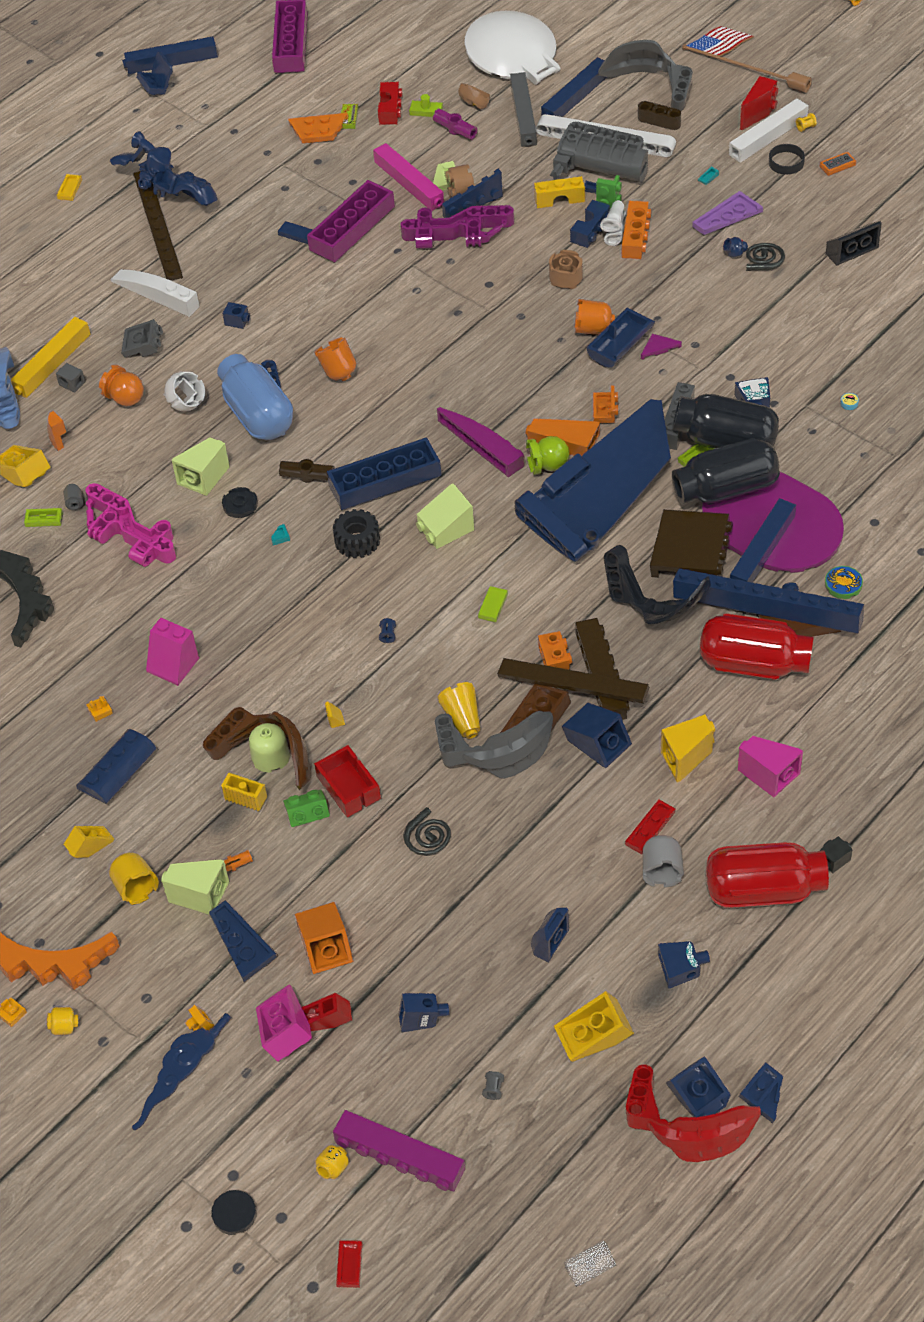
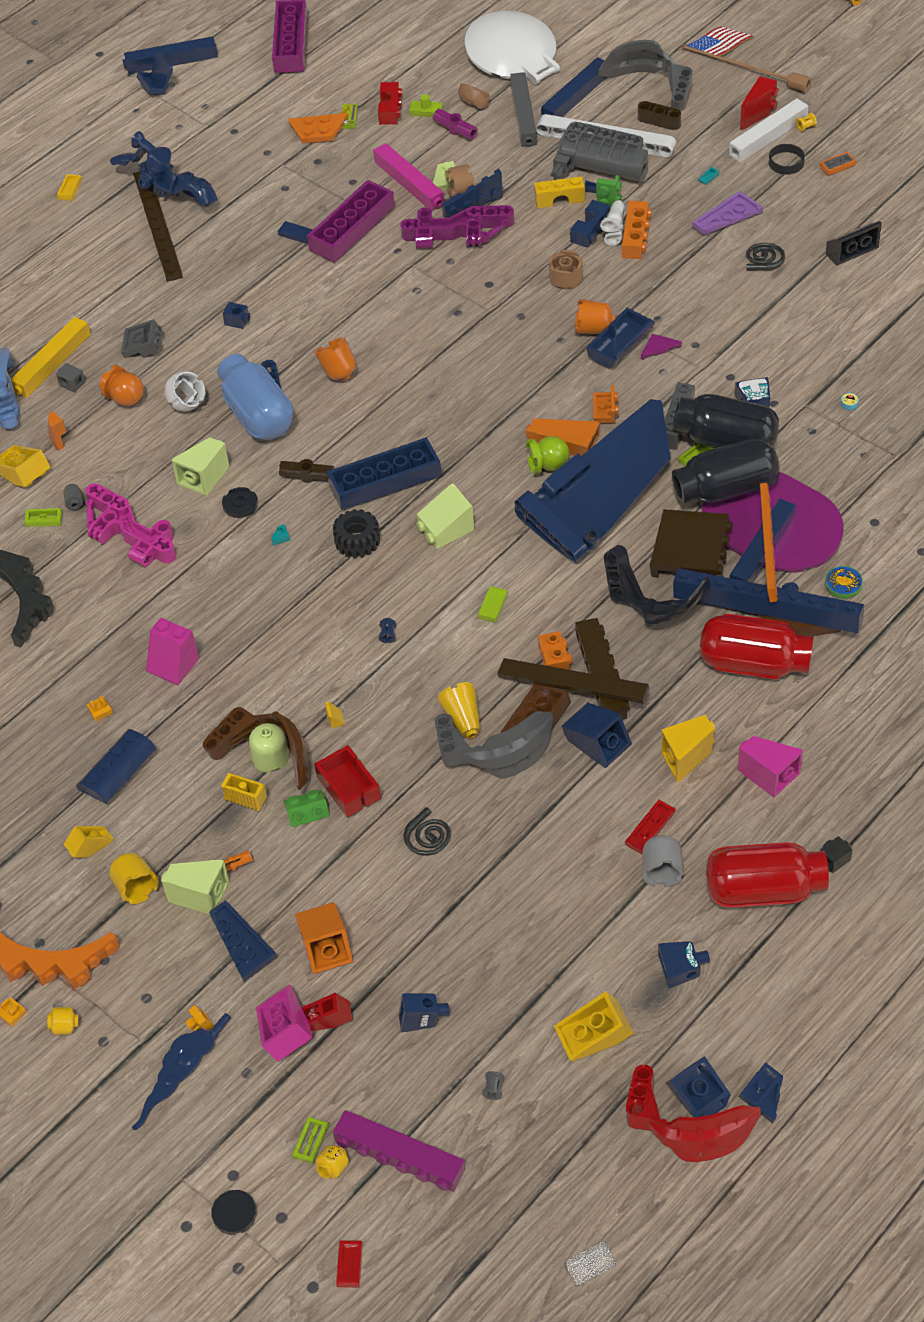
white slope [111,269,199,317] -> none
magenta slope [437,407,524,478] -> none
dark blue slope [531,907,569,963] -> none
dark blue animal [723,237,748,258] -> none
none -> lime tile [292,1117,329,1165]
none -> orange tile [760,483,778,602]

